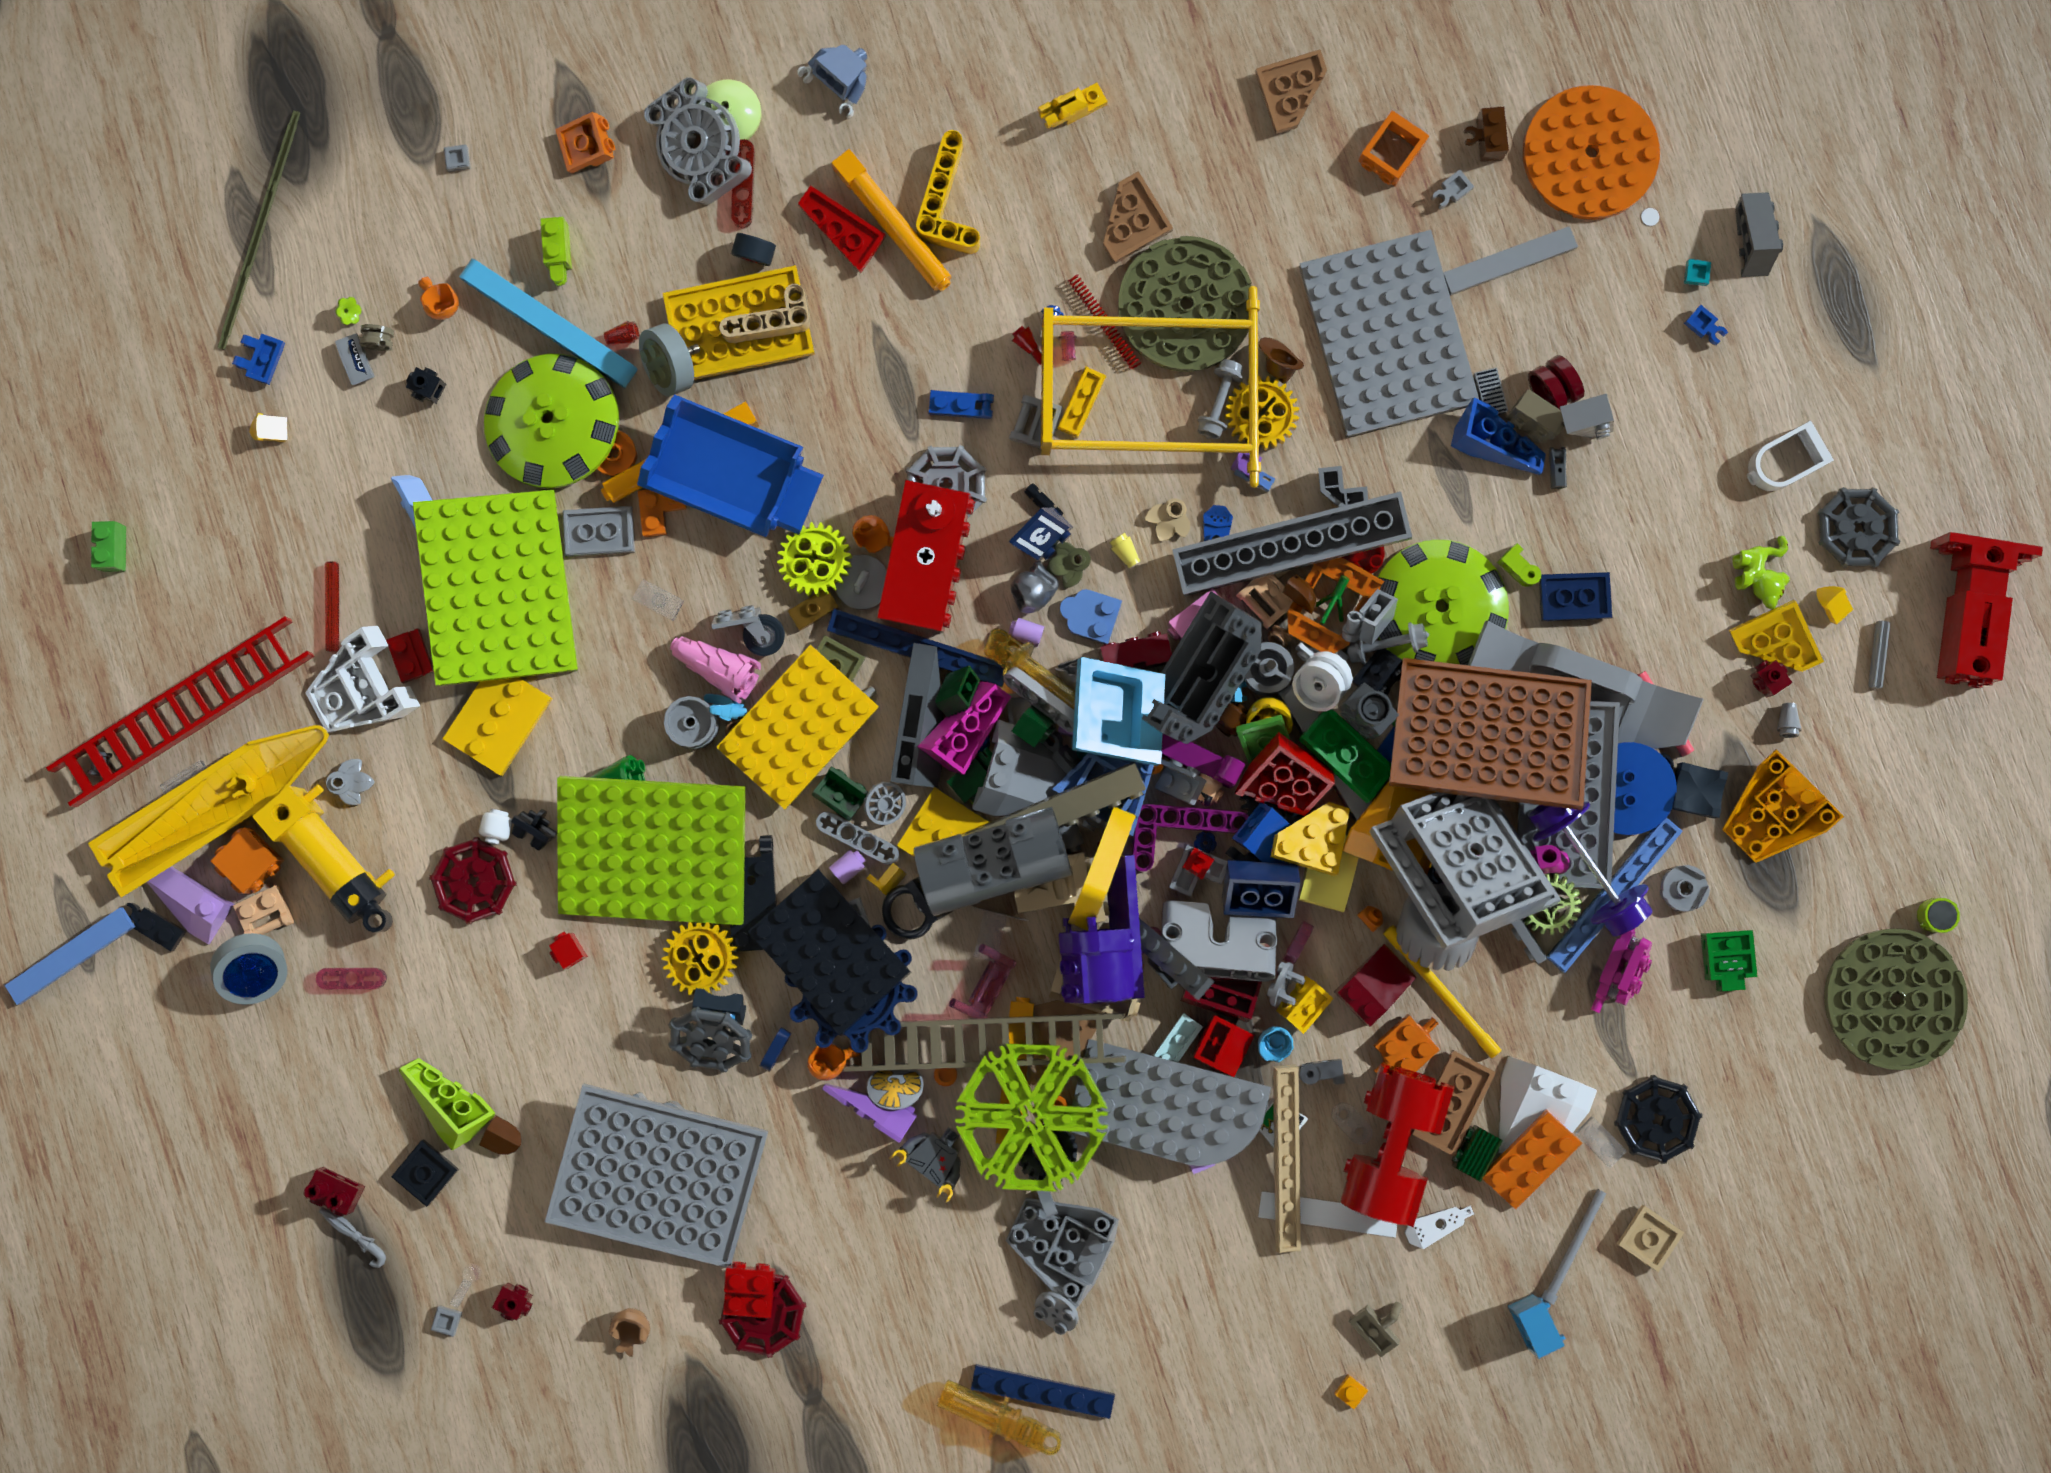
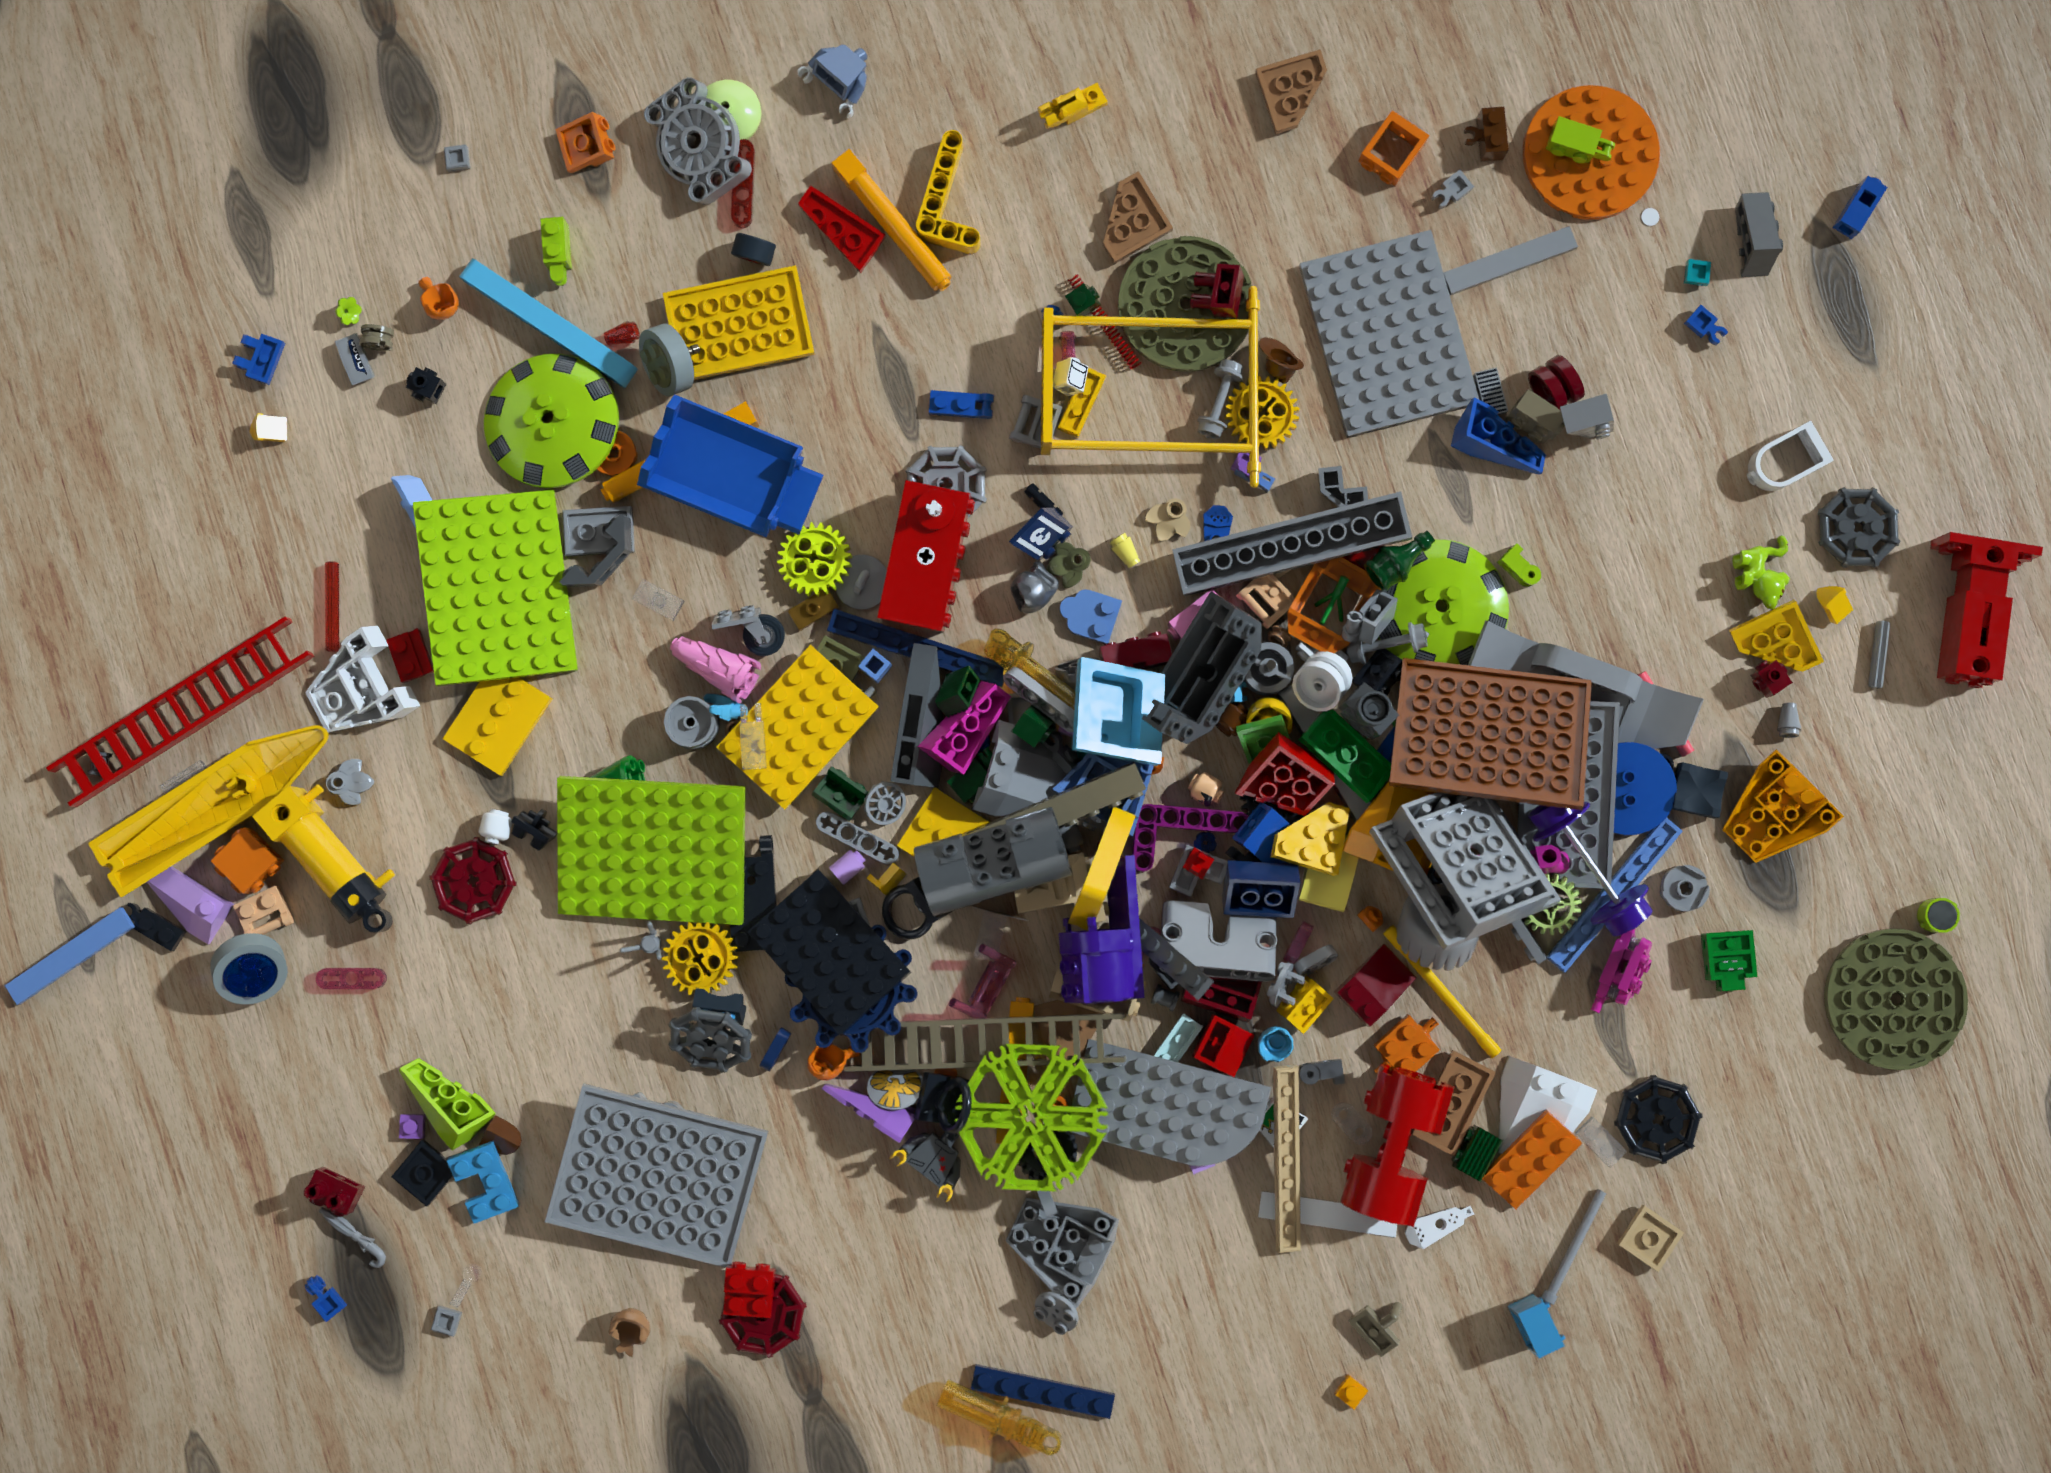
bright green piece [91,521,126,572] -> none
olive piece [218,110,300,350] -> none
dark red brick [492,1282,533,1321] -> none
red brick [549,931,588,969] -> none
orange plate [638,490,687,537] -> none
tan beam [719,284,810,343] -> none
orange hair [852,515,894,553] -> none
lavender brick [1008,618,1045,648] -> none
red cone [1011,325,1042,365] -> none
light grey bracket [1155,759,1206,806] -> none
magenta beam [1161,733,1245,789] -> none
reddish brown brick [1282,574,1316,615] -> none
dark blue plate [1539,572,1613,621] -> none
dark grey bar [1549,447,1567,489] -> none
none -> blue plate [305,1275,347,1322]
none -> medium lavender plate [399,1114,426,1139]
none -> dark azure plate [447,1141,519,1224]
none -> dark grey slope [560,513,632,587]
none -> light grey plant [620,922,662,960]
none -> clear hinge [739,703,767,770]
none -> medium blue brick [858,649,892,684]
none -> black tile [914,1072,972,1135]
none -> brick [1053,357,1088,396]
none -> dark green brick [1065,283,1101,316]
none -> dark grey bush [1151,984,1180,1012]
none -> dark red brick [1190,264,1244,319]
none -> light grey beam [1294,945,1338,977]
none -> dark green piece [1364,530,1435,592]
none -> lime brick [1546,116,1615,163]
none -> blue brick [1832,176,1888,239]

